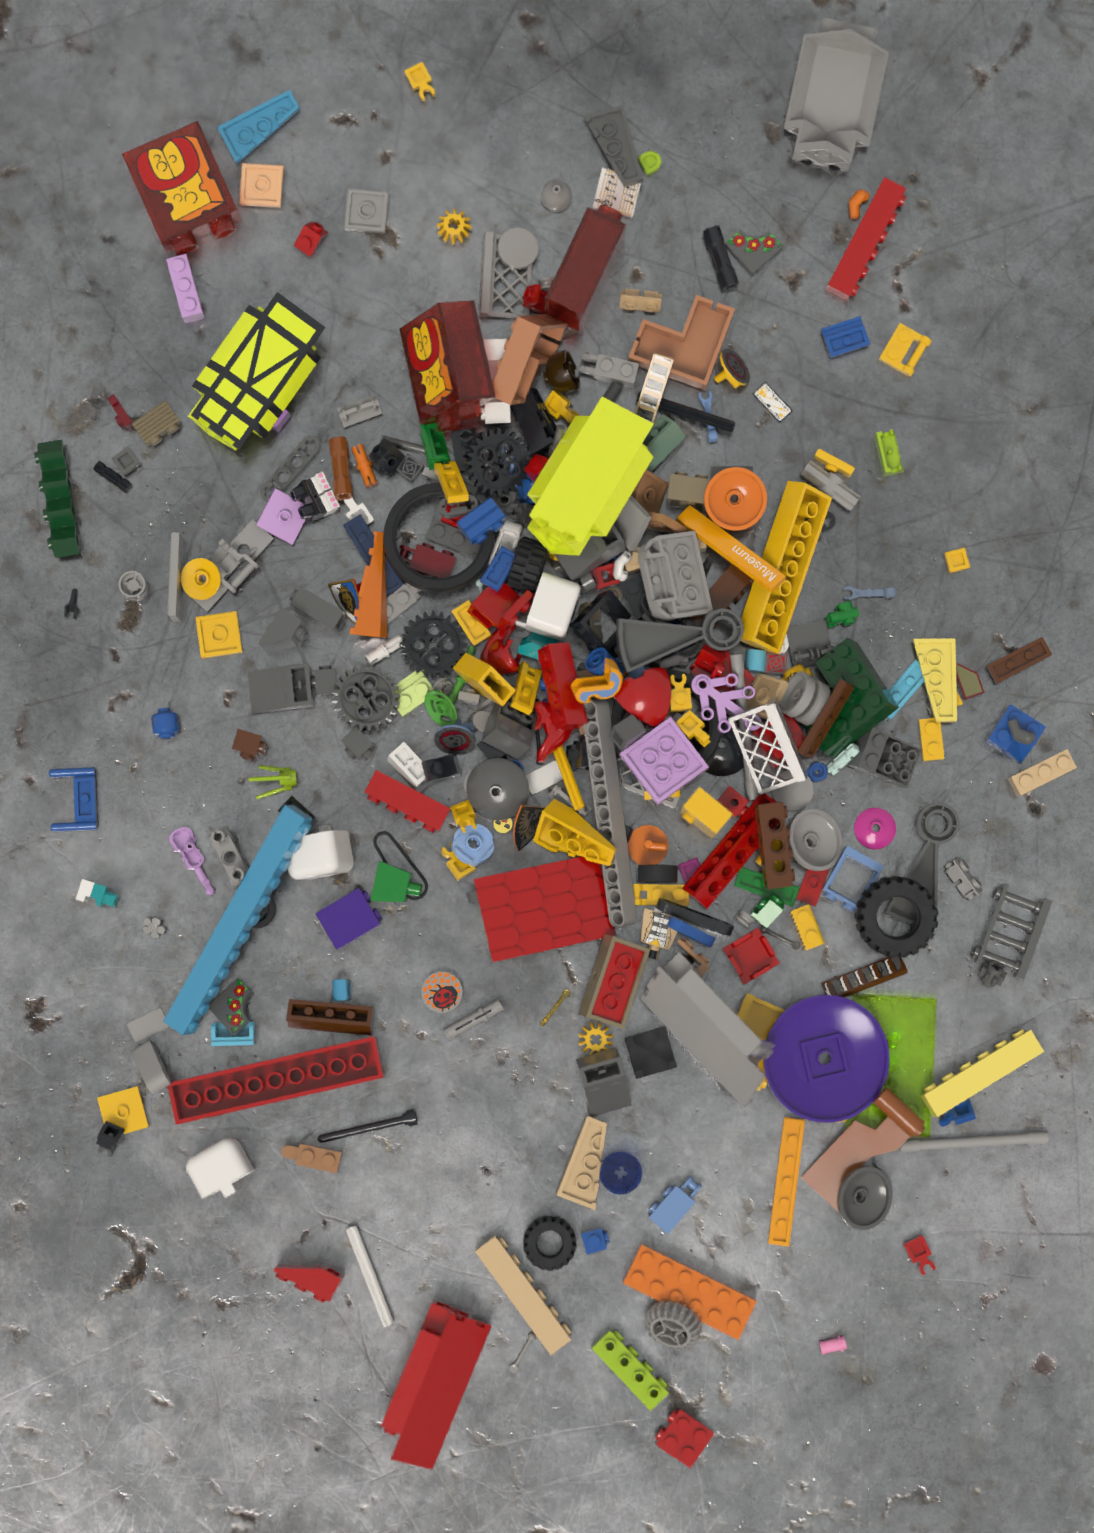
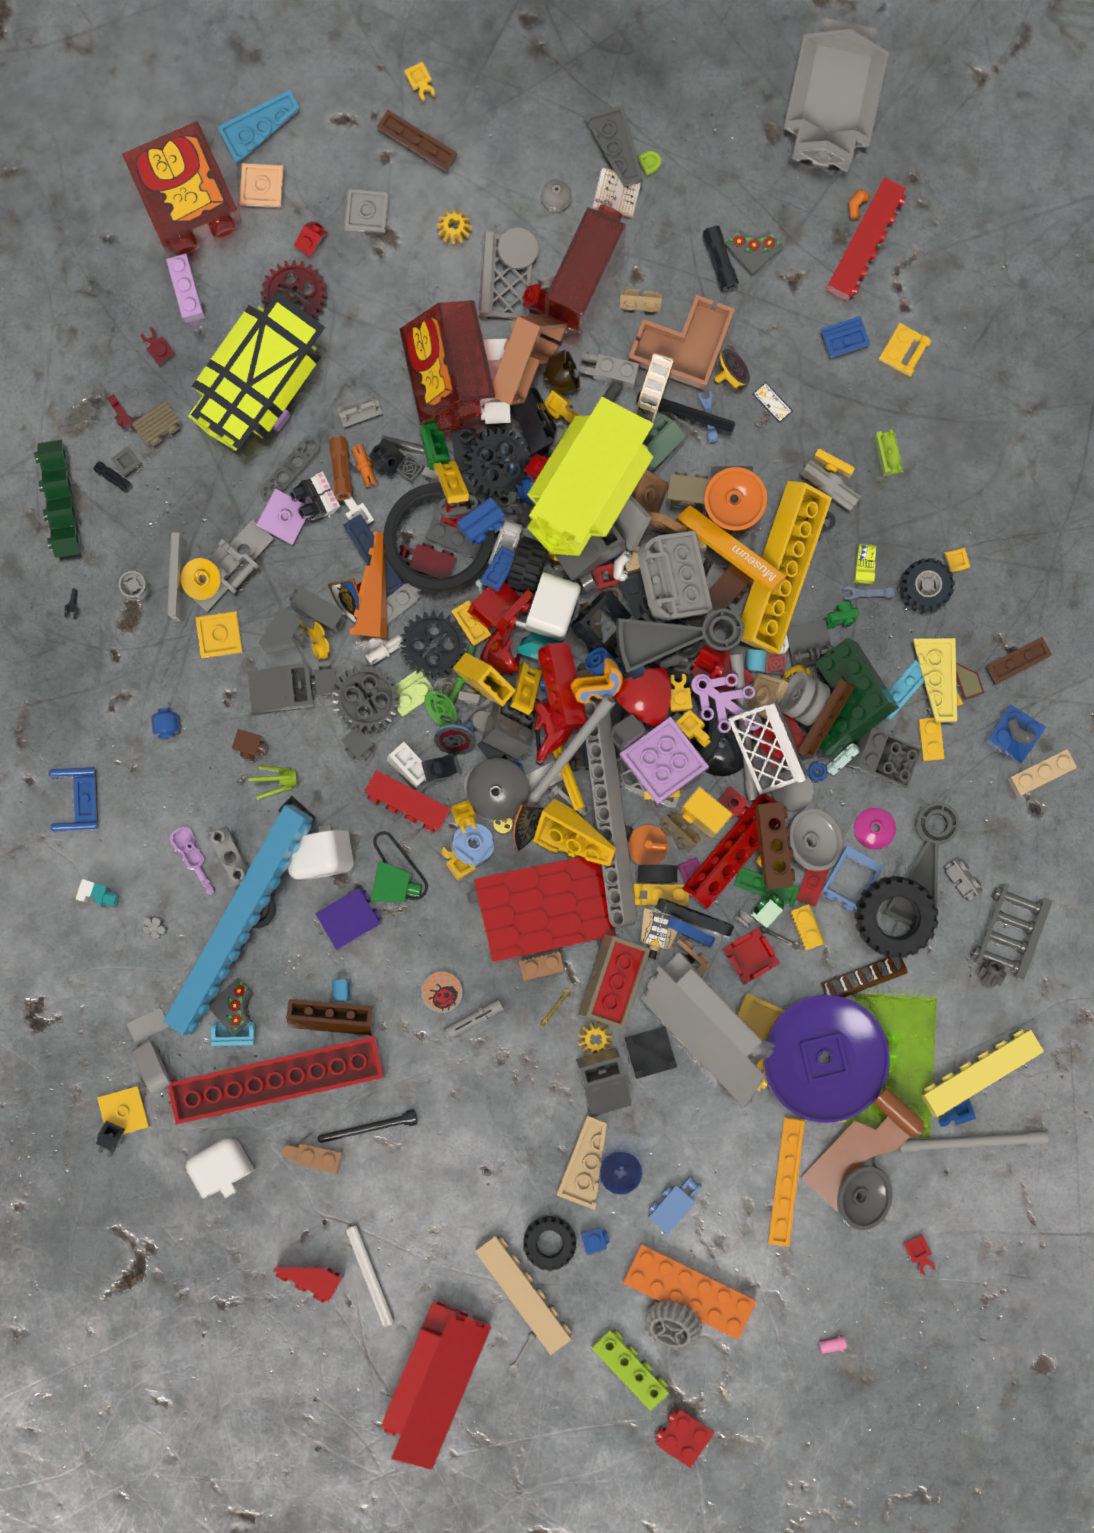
none -> dark red plate [141,327,176,366]
none -> dark red gear [260,260,328,319]
none -> yellow plate [307,621,329,660]
none -> reddish brown plate [377,110,457,172]
none -> medium nougat brick [519,951,564,981]
none -> light grey piece [525,695,616,806]
none -> dark tan hinge [659,811,701,853]
none -> neon yellow leg [854,544,876,584]
none -> black wheel [900,558,955,612]

